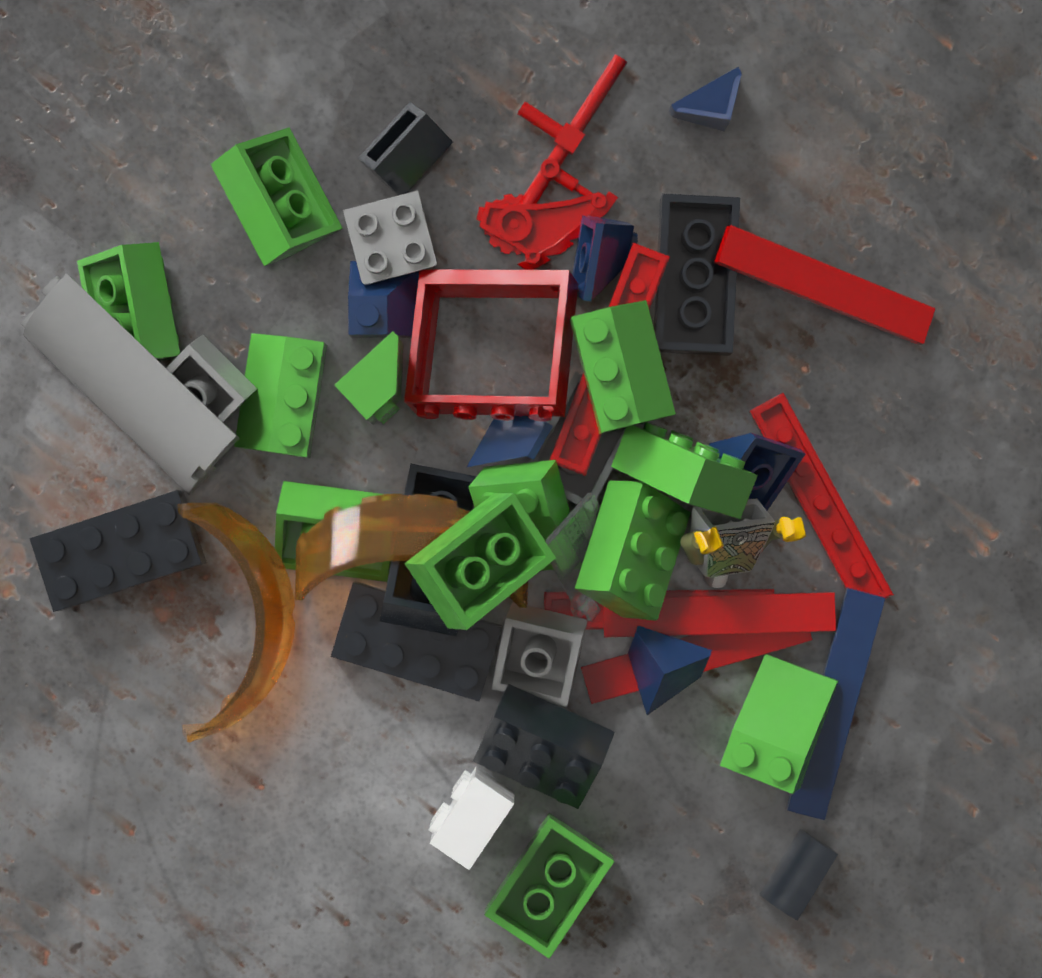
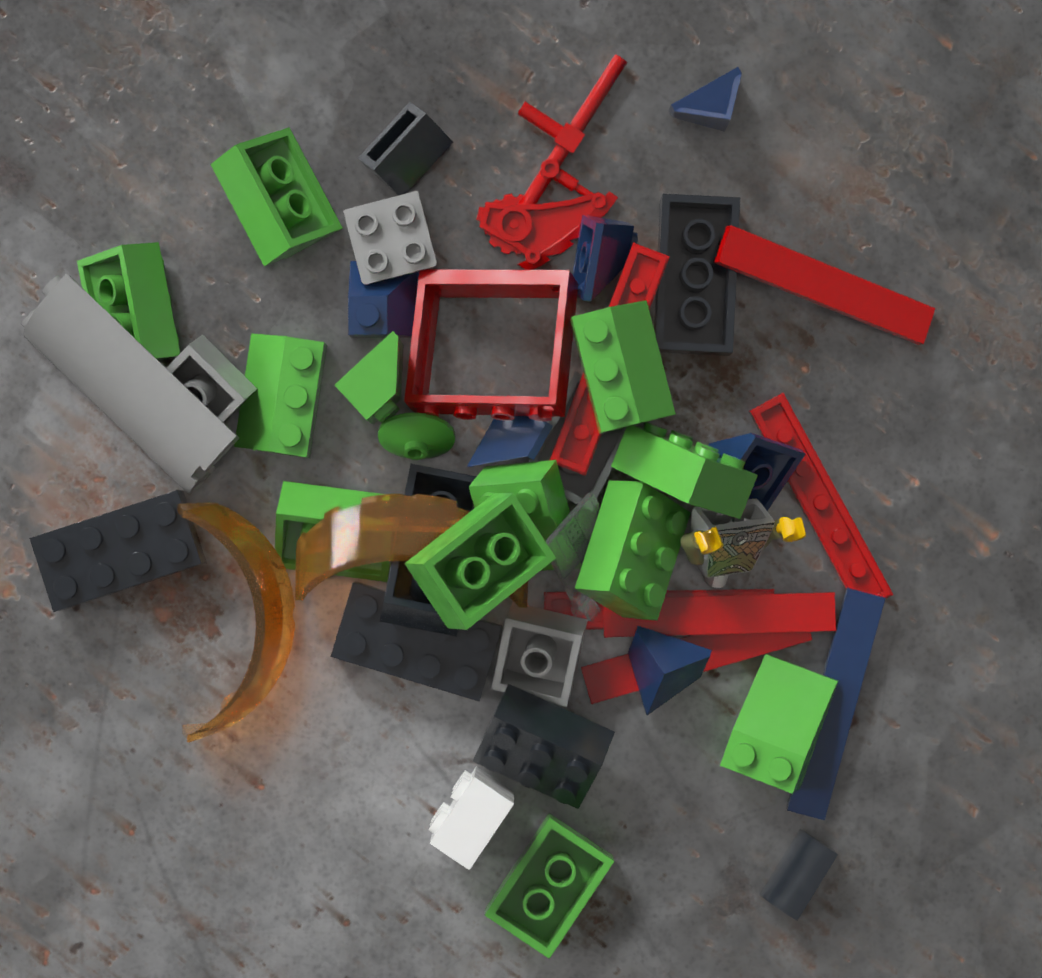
none -> bright green dish [378,413,455,460]

